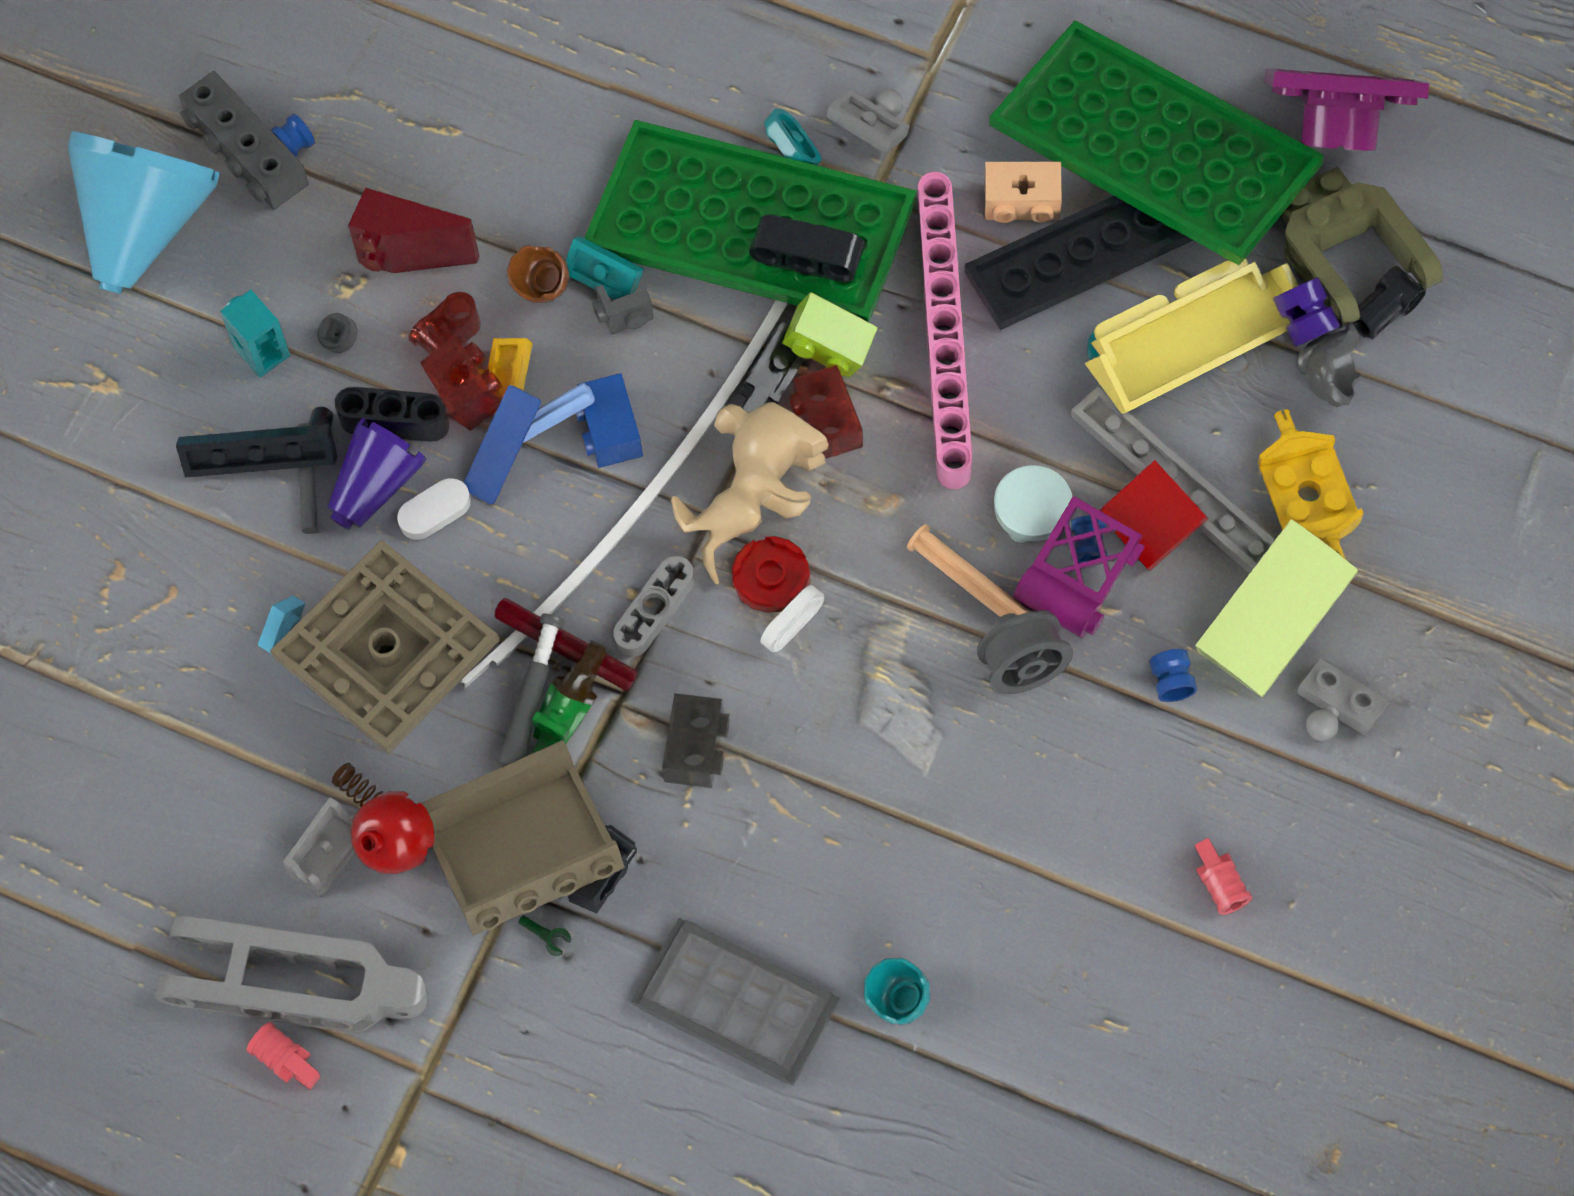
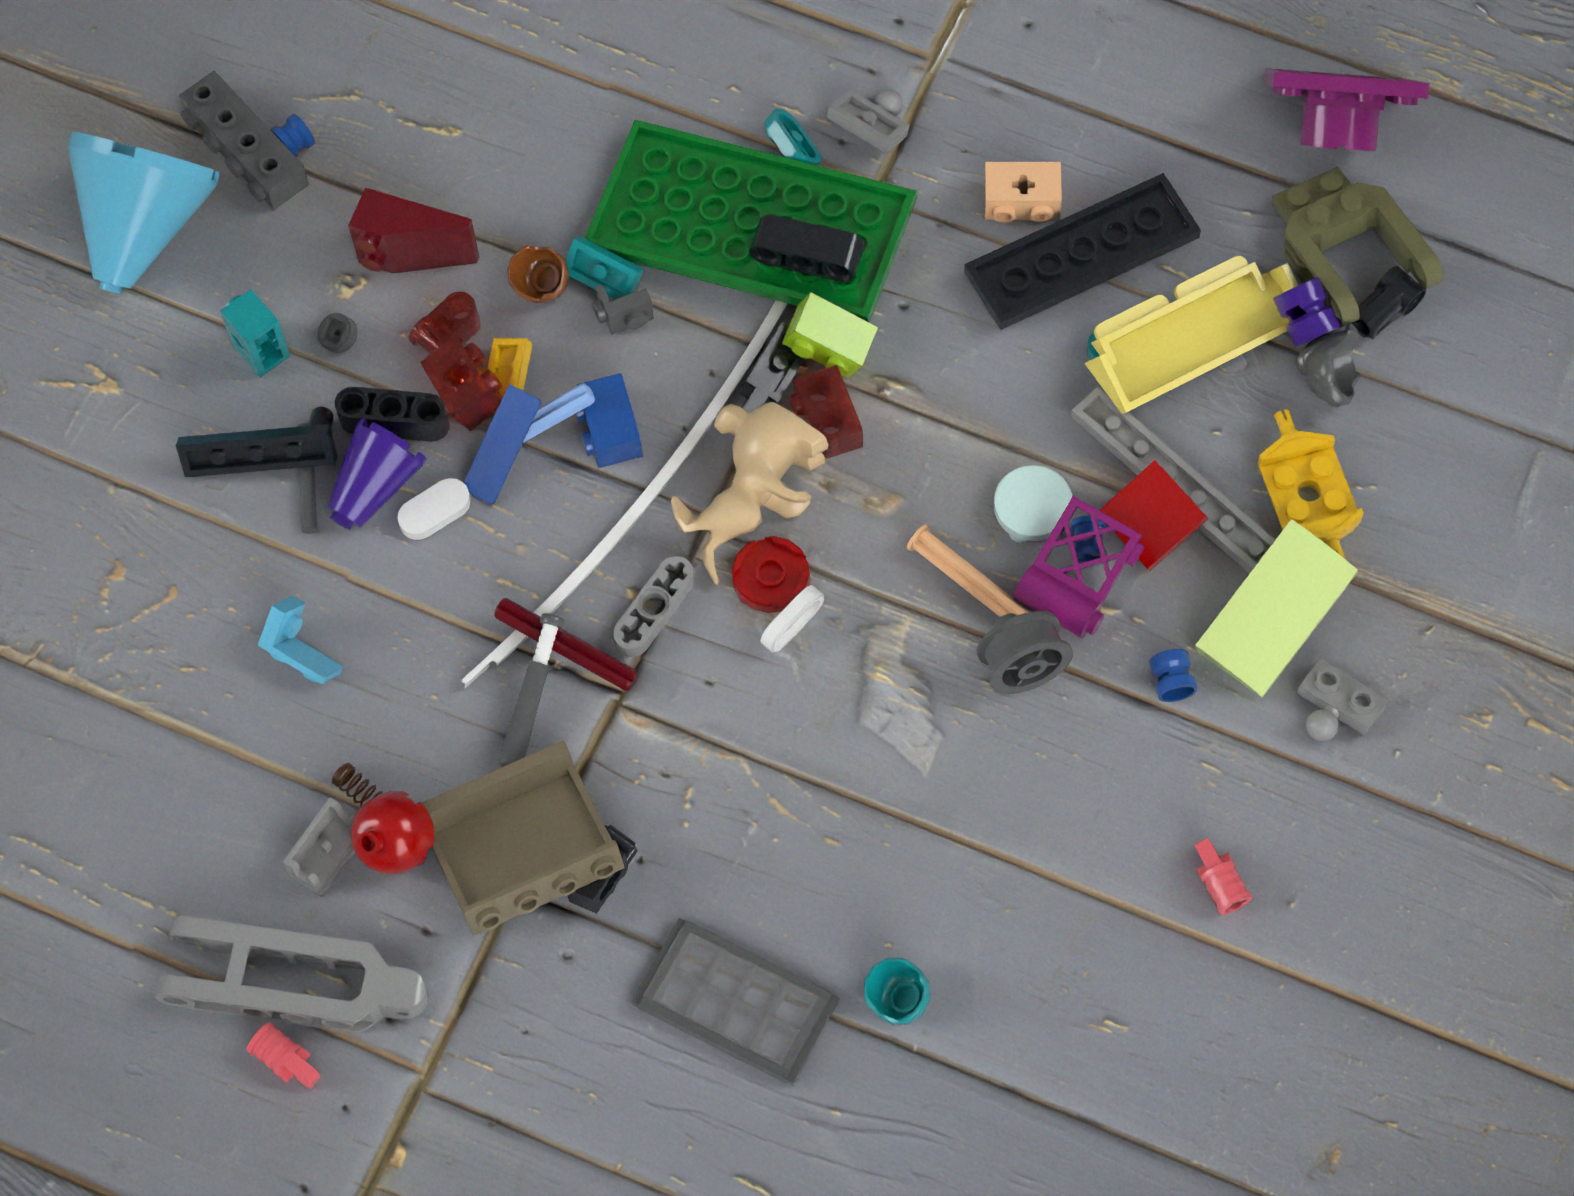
dark tan piece [270,539,500,755] -> none
dark green hand [518,915,571,956] -> none
animal [531,640,607,754] -> none
clear smoke brick [662,693,730,788] -> none
bright pink beam [918,172,972,489] -> none
green plate [989,20,1324,266] -> none

